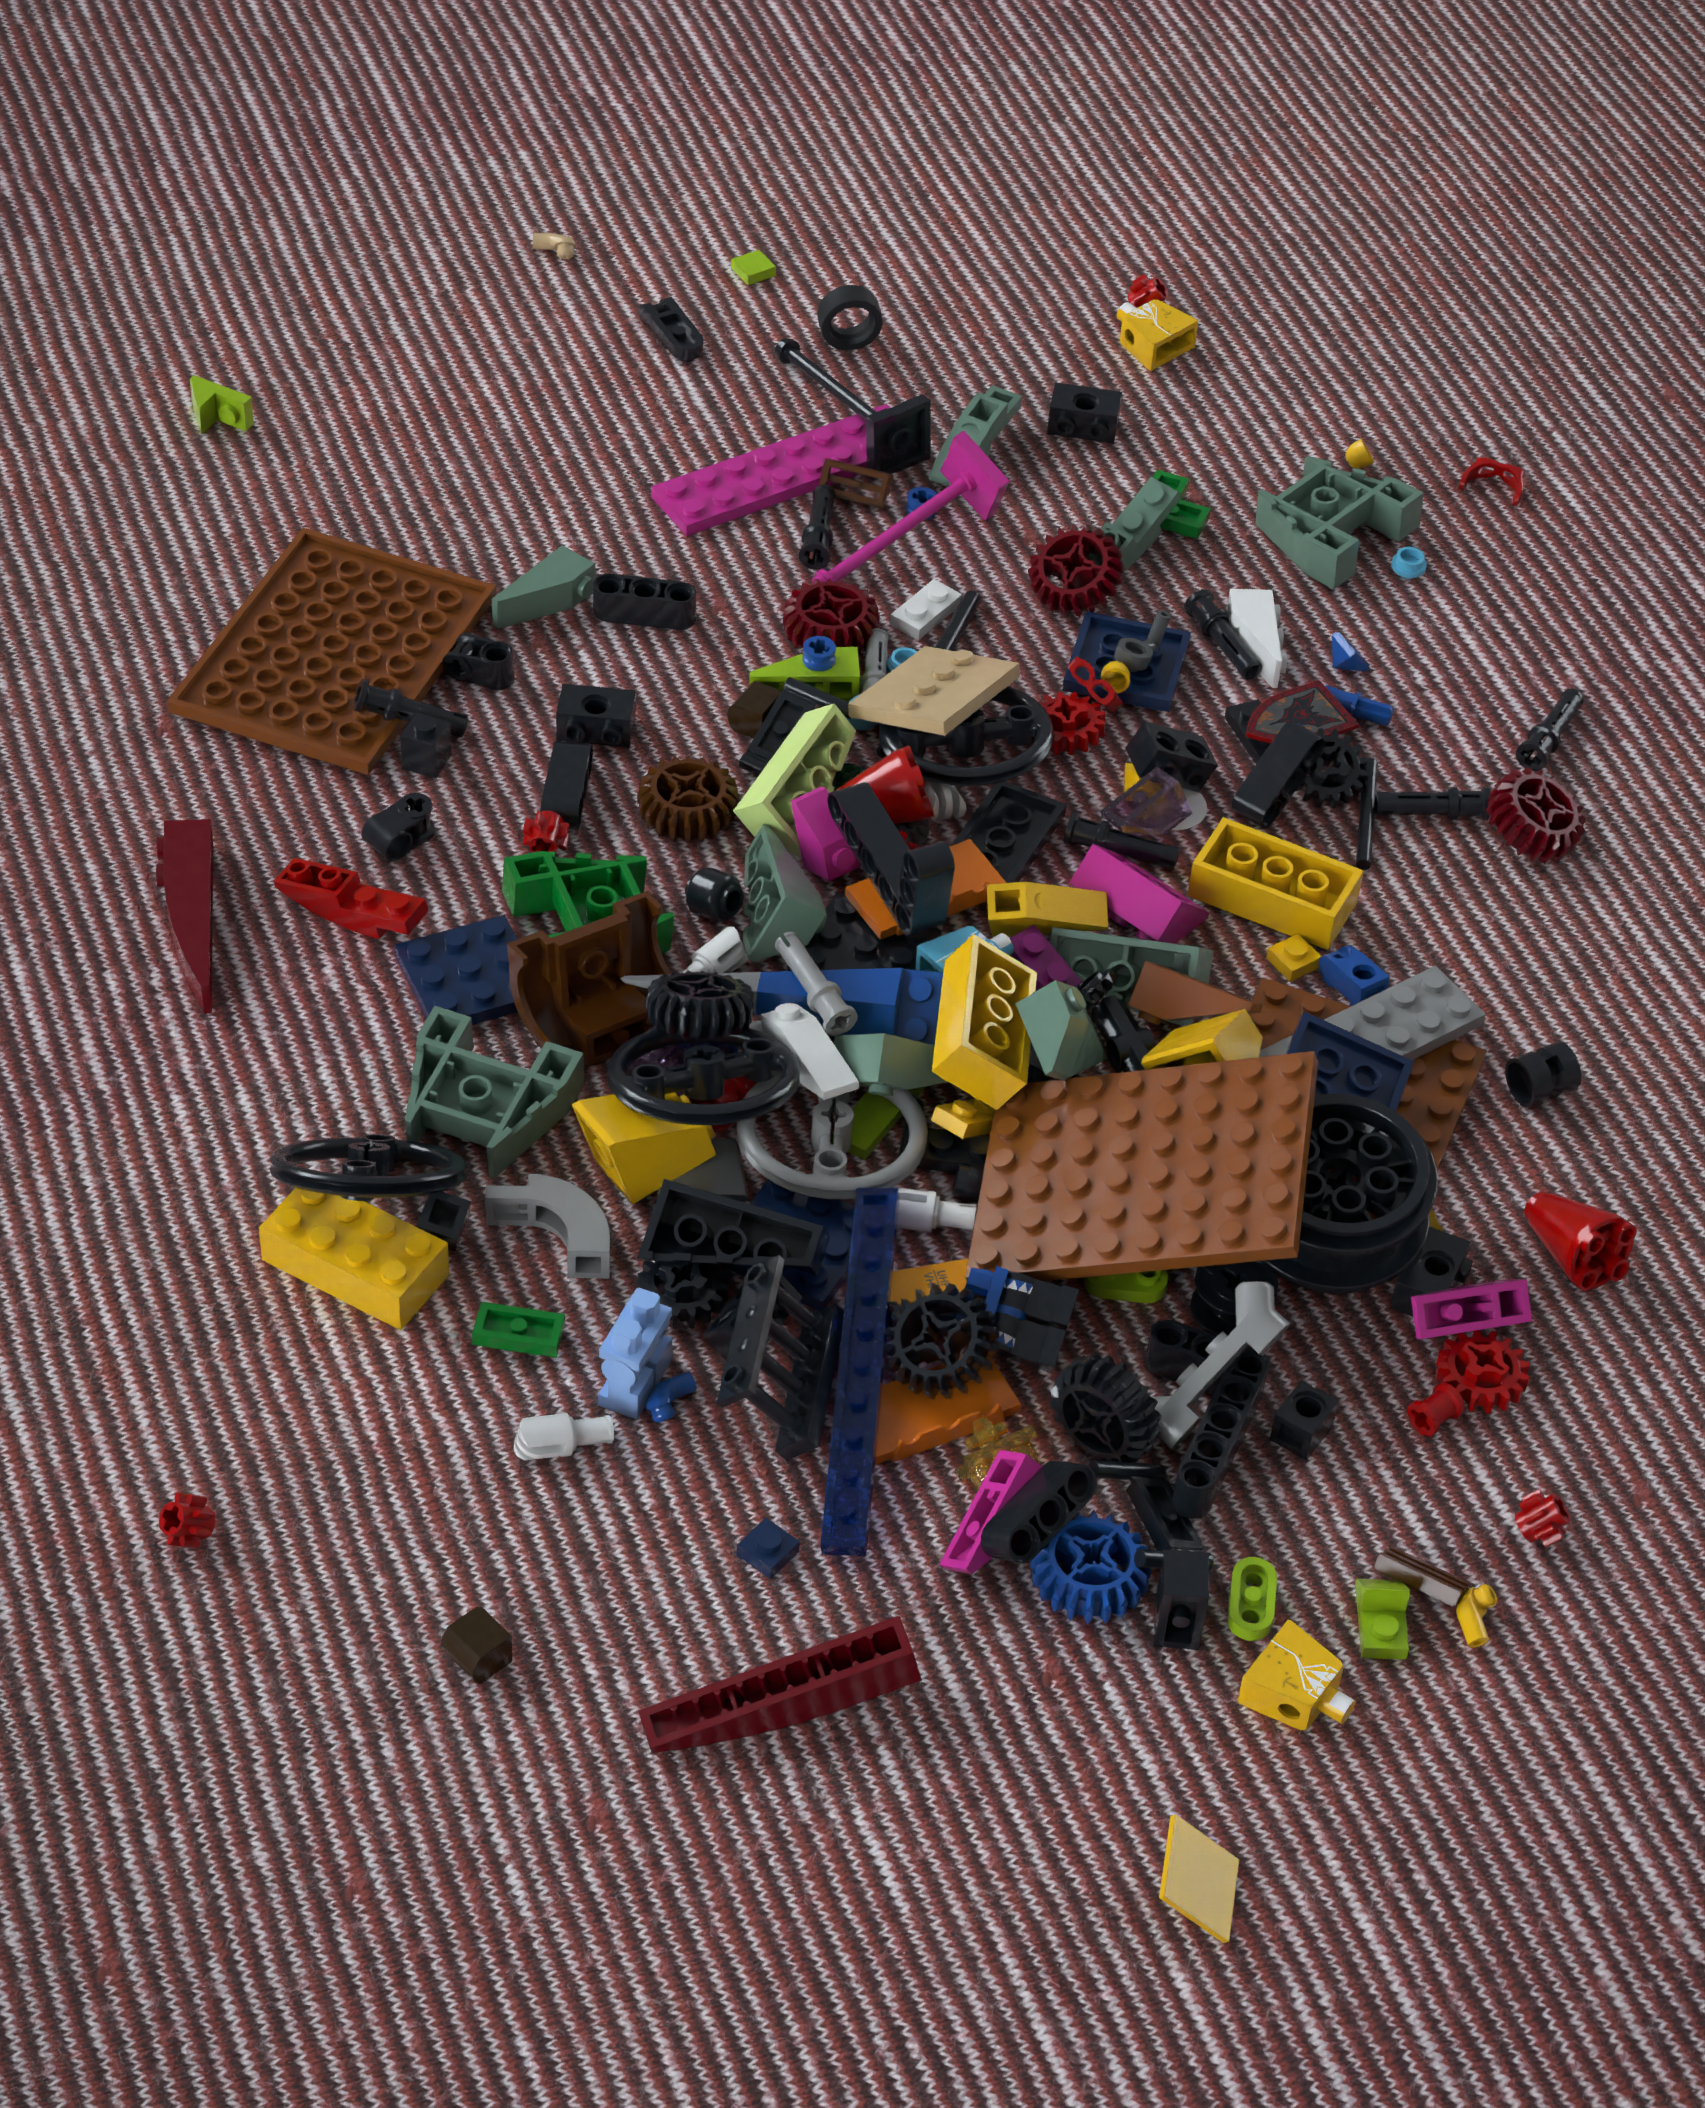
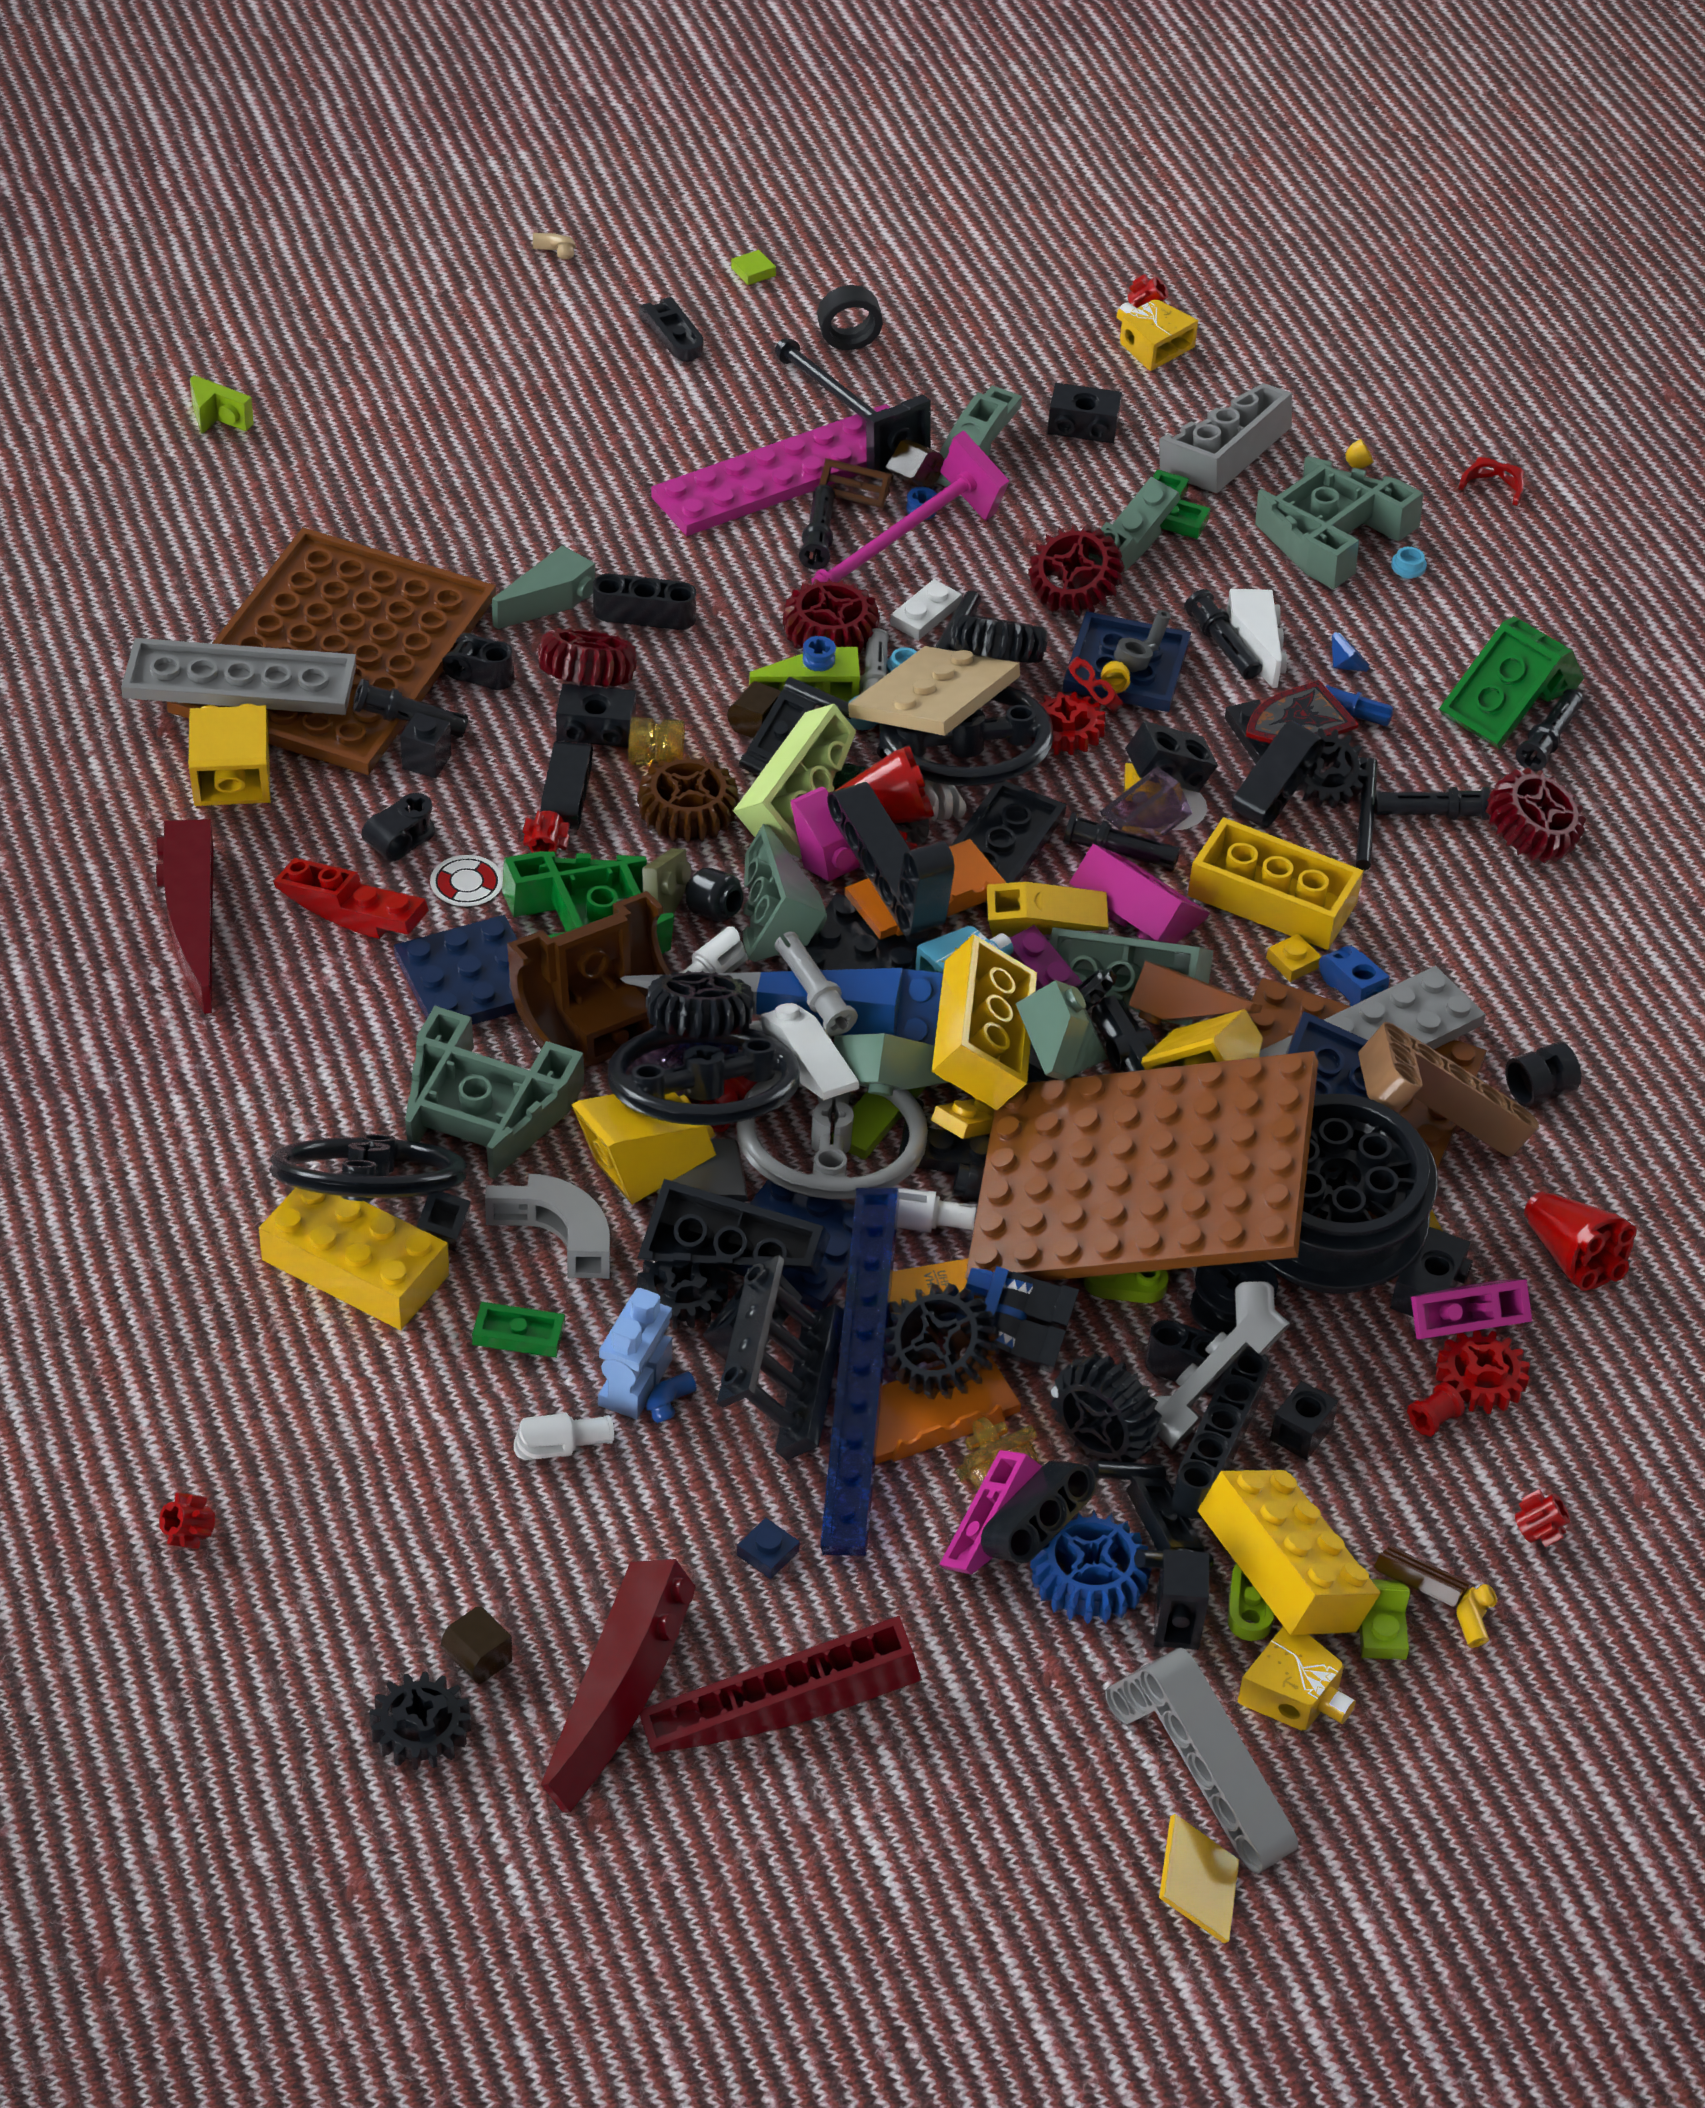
none -> light grey plate [121,638,356,715]
none -> yellow slope [188,704,271,806]
none -> black gear [369,1672,471,1770]
none -> sticker [430,855,503,907]
none -> dark red gear [538,628,637,687]
none -> dark red slope [541,1559,696,1813]
none -> clear yellow wheel [628,717,685,766]
none -> olive wing [642,848,691,915]
none -> dark brown piece [886,439,944,489]
none -> black gear [950,614,1048,664]
none -> light grey beam [1105,1648,1298,1874]
none -> light grey wedge [1159,383,1292,493]
none -> yellow brick [1197,1470,1381,1635]
none -> medium nougat beam [1358,1022,1539,1157]
none -> green bracket [1439,616,1584,749]

